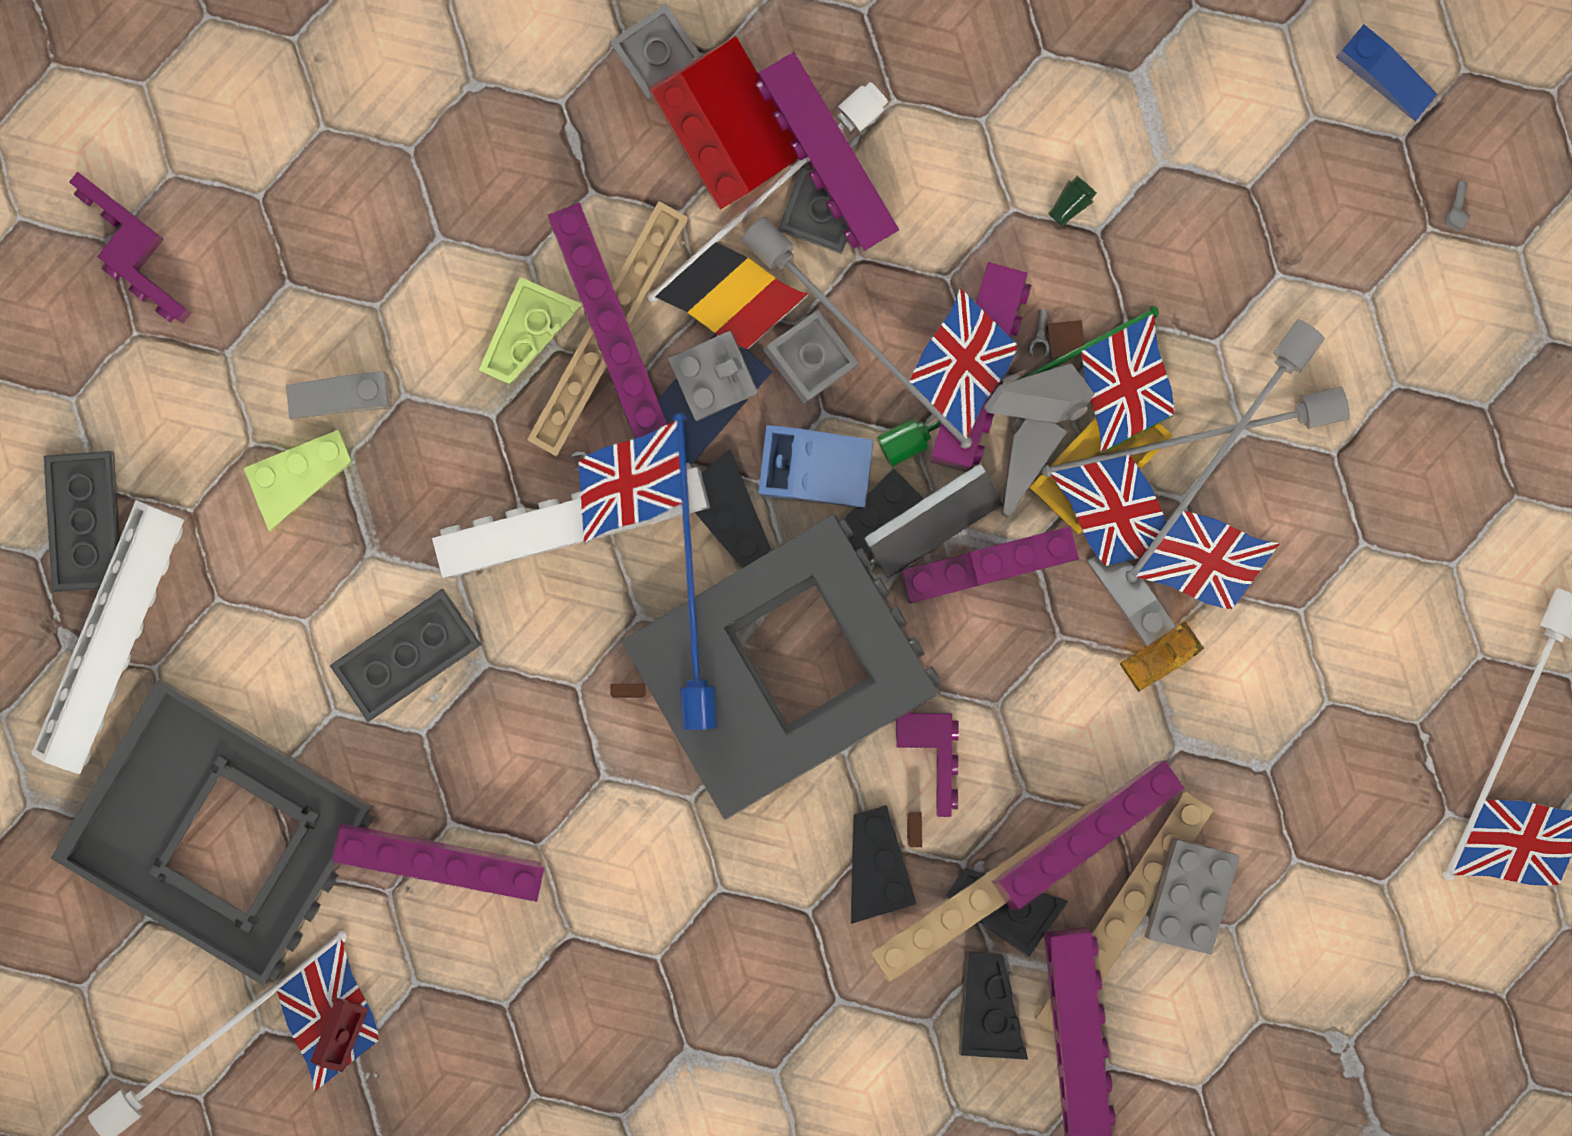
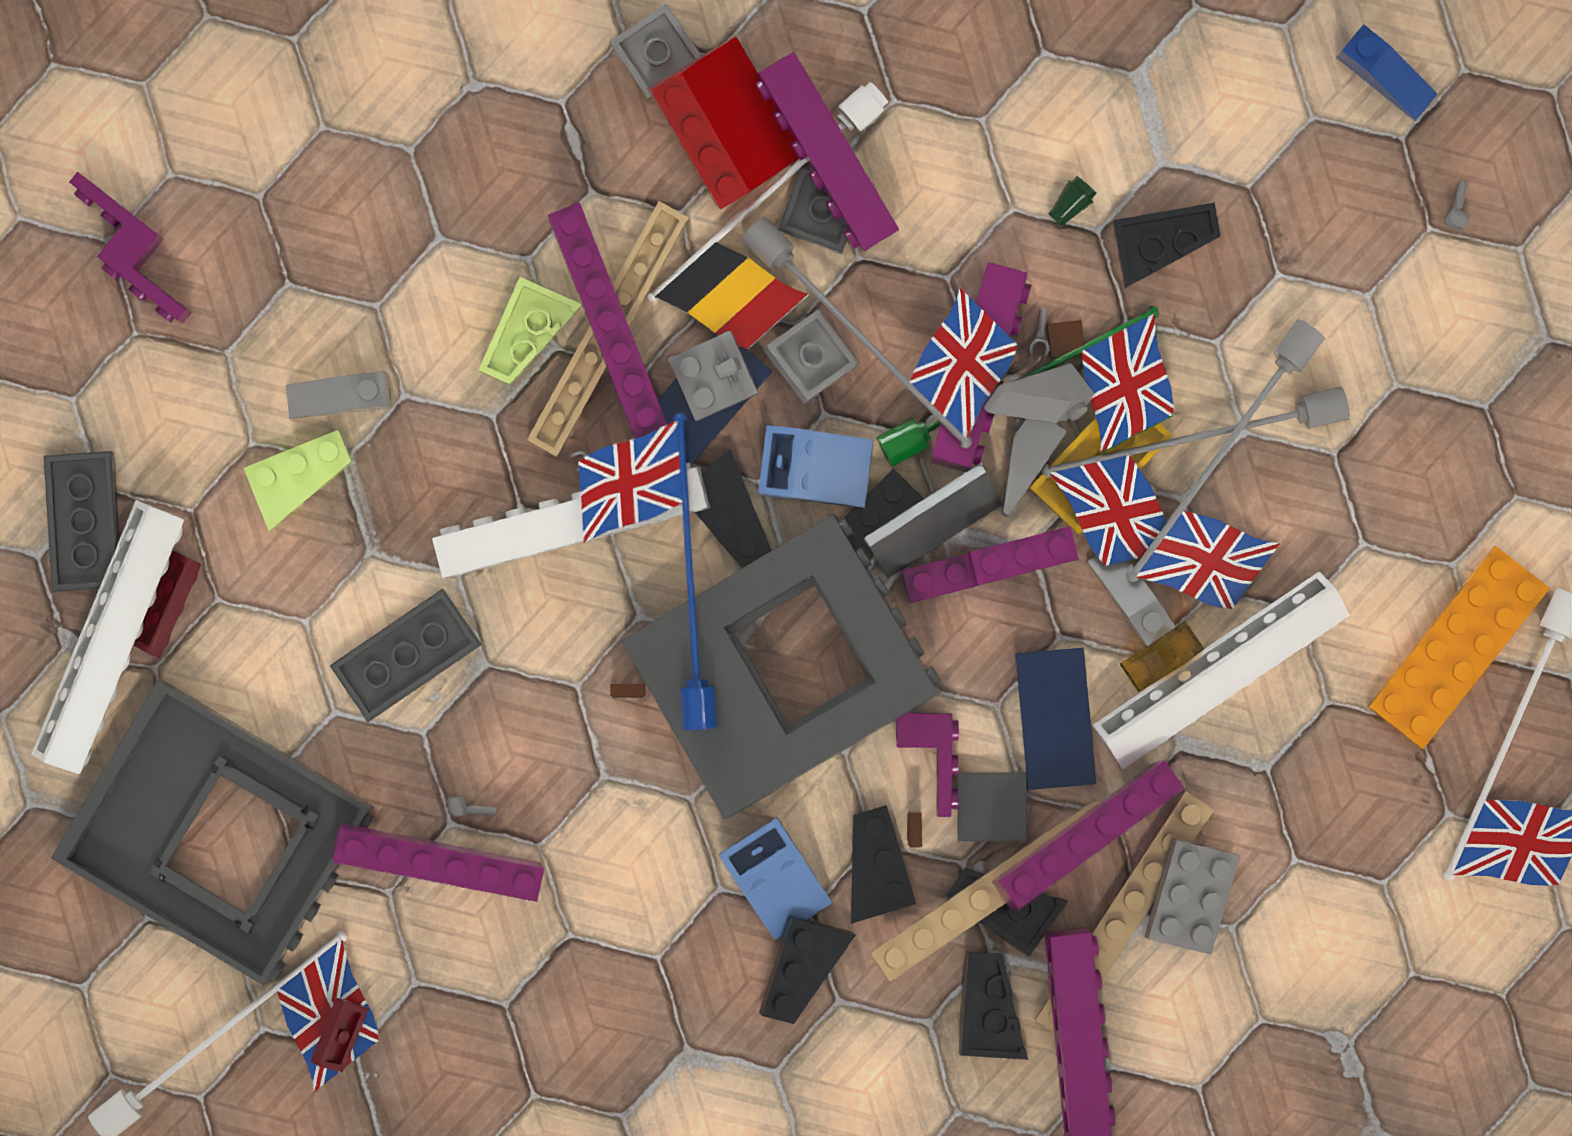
none -> dark red plate [133,551,202,658]
none -> light grey hand [447,796,496,816]
none -> medium blue slope [719,816,832,940]
none -> black wing [759,915,856,1024]
none -> dark grey tile [957,772,1027,842]
none -> dark blue tile [1015,648,1096,790]
none -> white brick [1092,572,1350,769]
none -> black wing [1113,203,1221,289]
none -> light orange plate [1367,546,1550,749]

